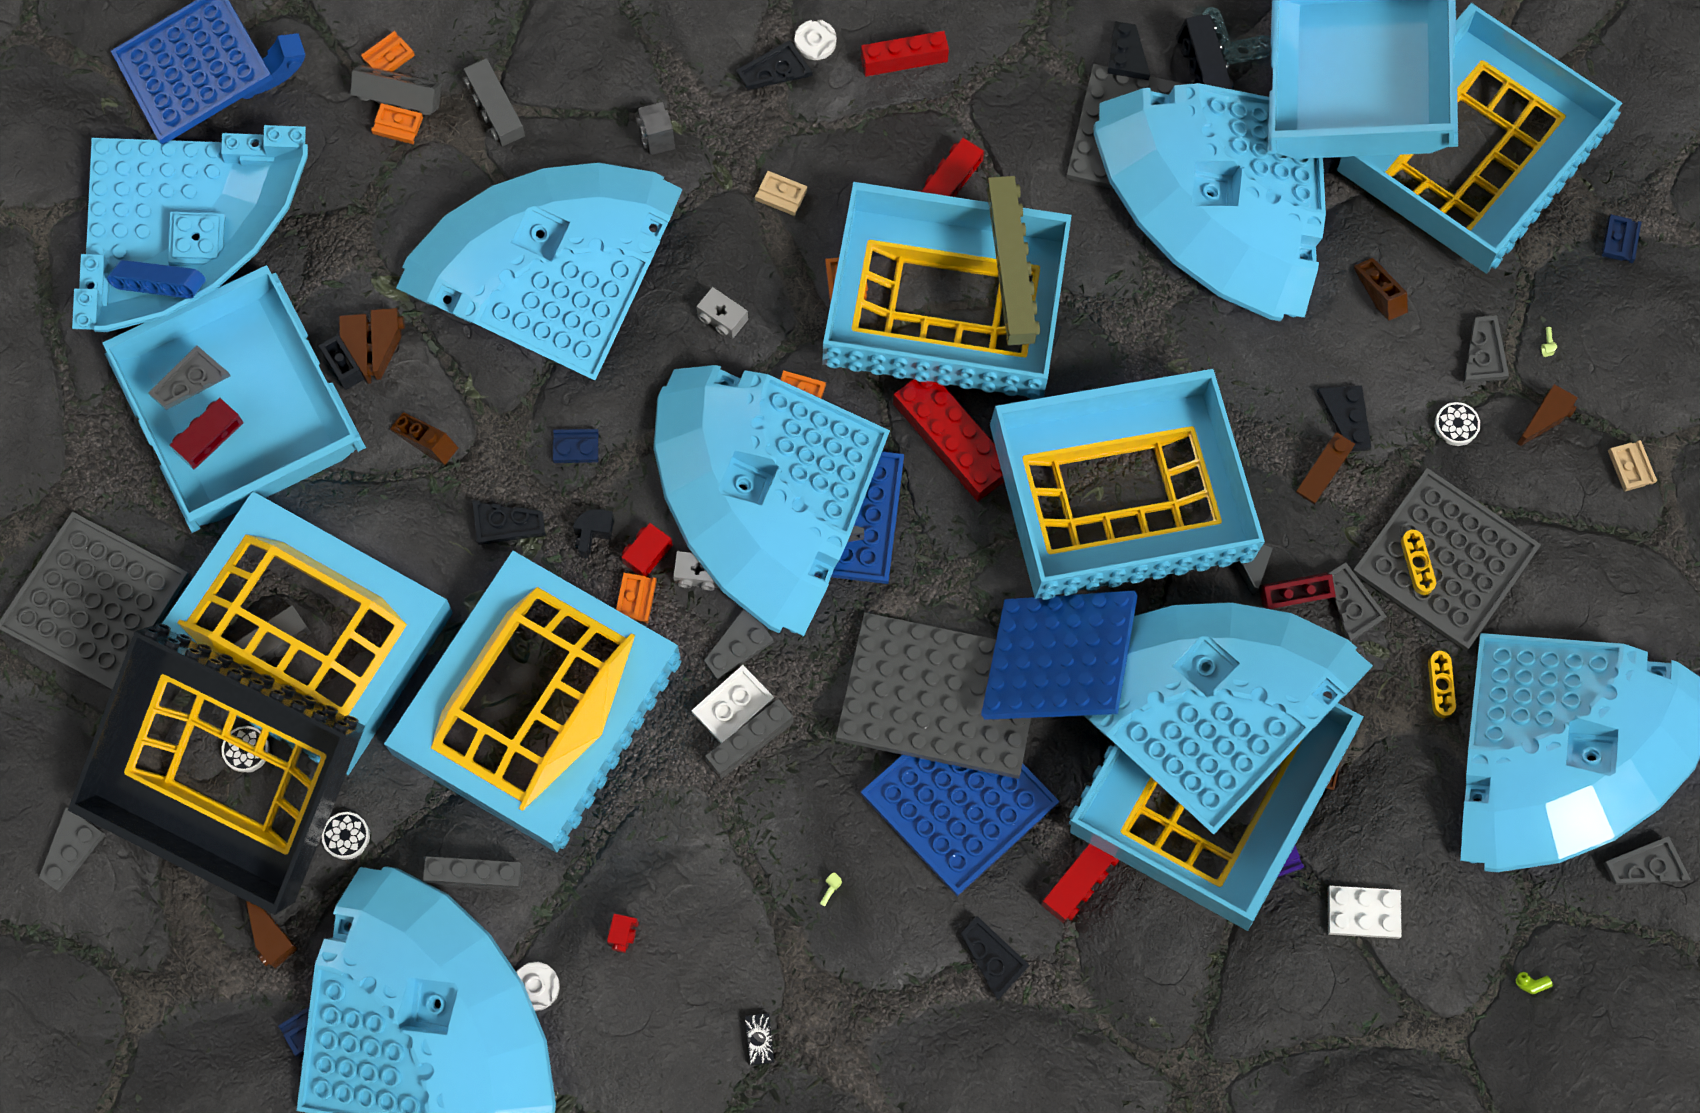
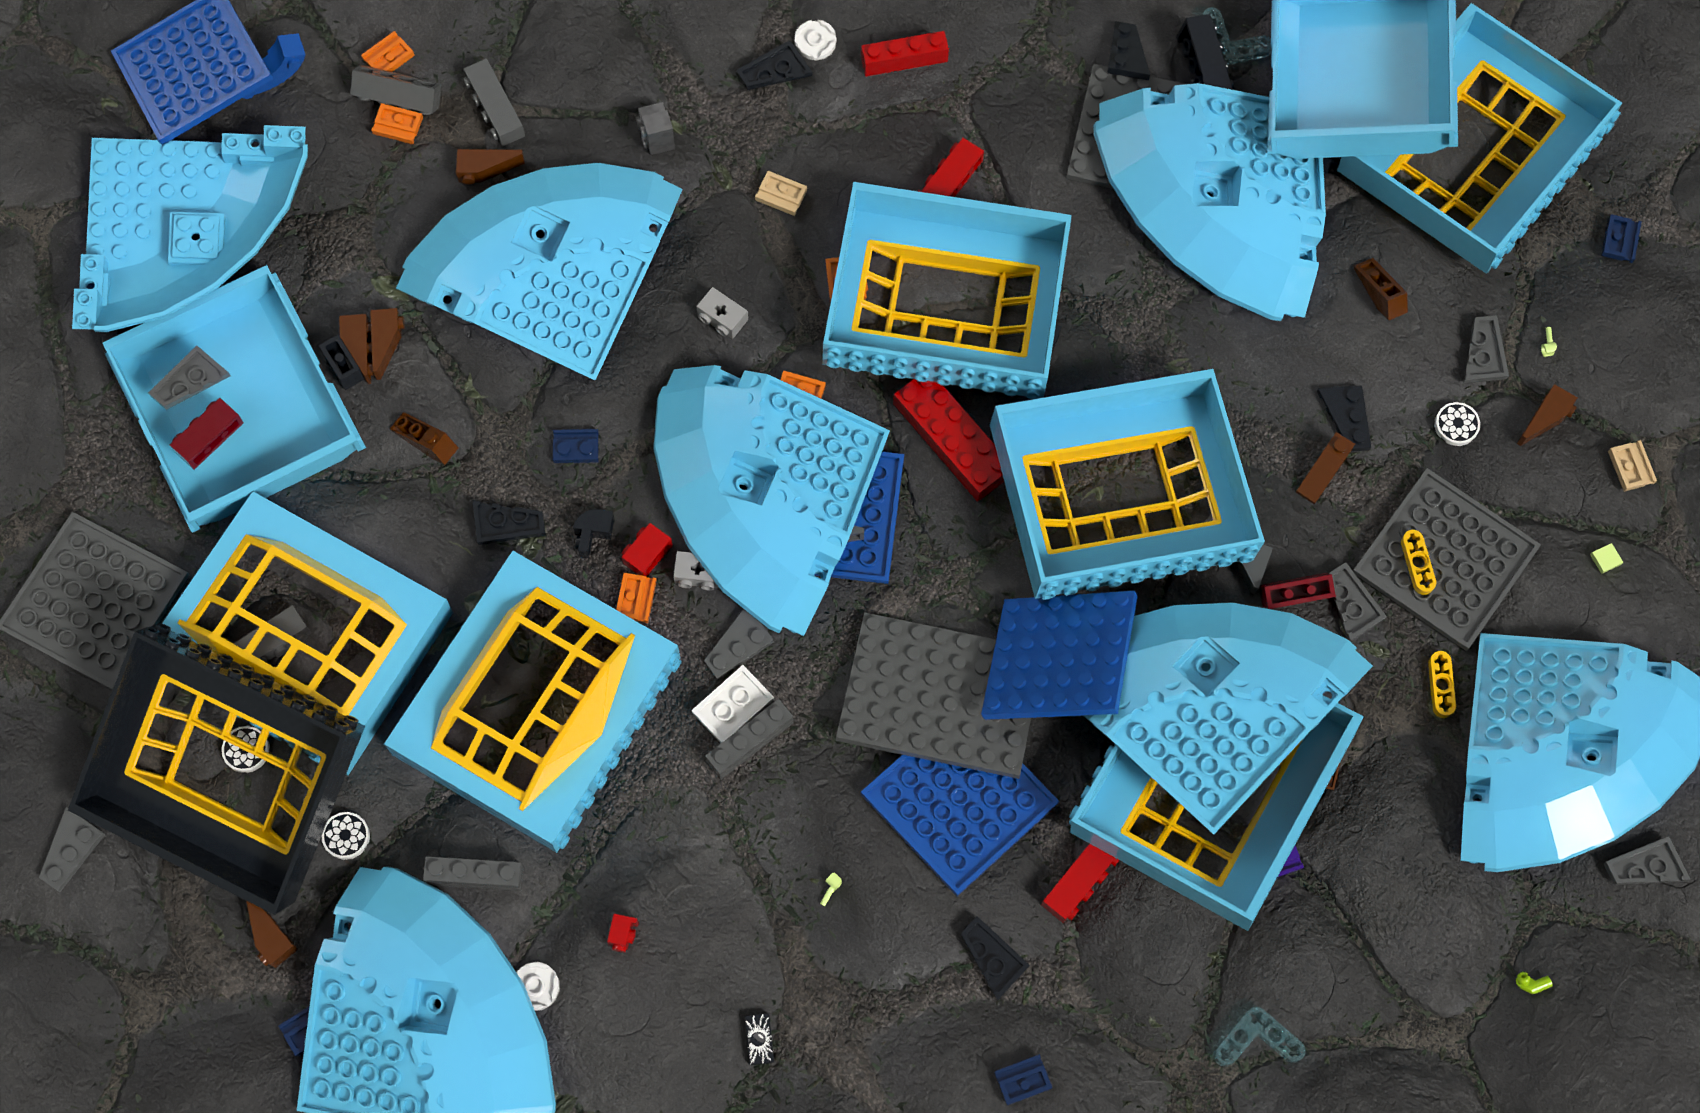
blue beam [107,260,206,299] -> none
olive brick [987,176,1040,345] -> none
white plate [1328,886,1401,939] -> none
none -> reddish brown slope [456,149,525,184]
none -> dark blue plate [994,1054,1052,1106]
none -> clear light blue beam [1214,1007,1305,1066]
none -> yellowish green tile [1590,543,1623,574]

